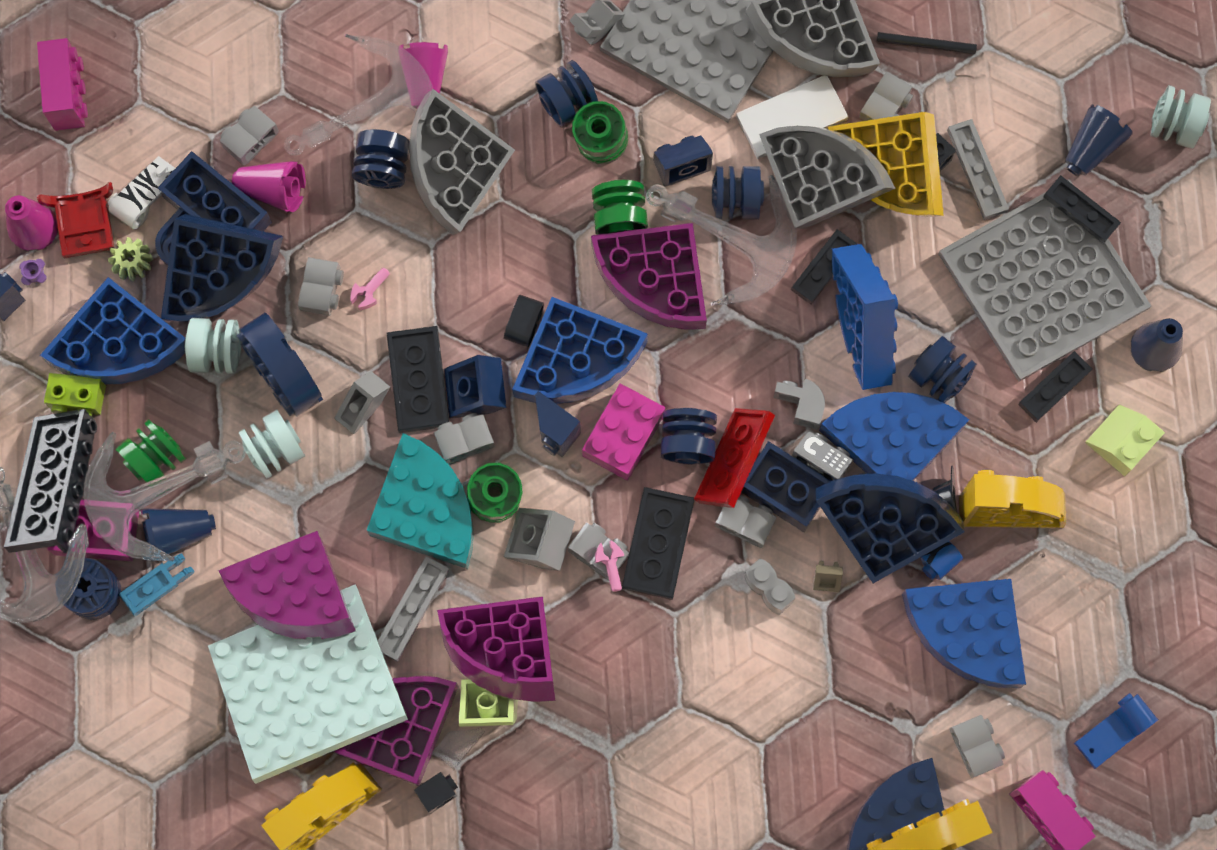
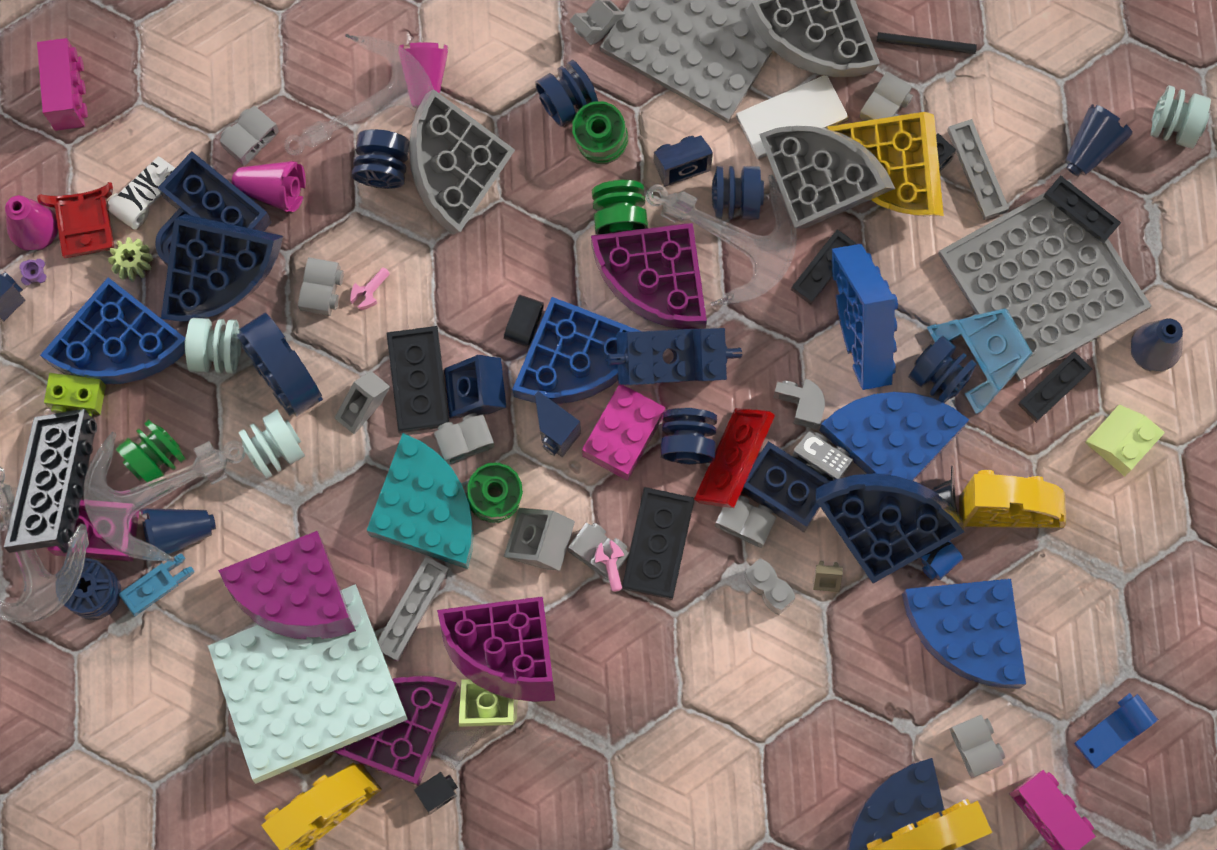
none -> dark blue brick [607,328,742,385]
none -> dark azure wing [927,309,1033,414]

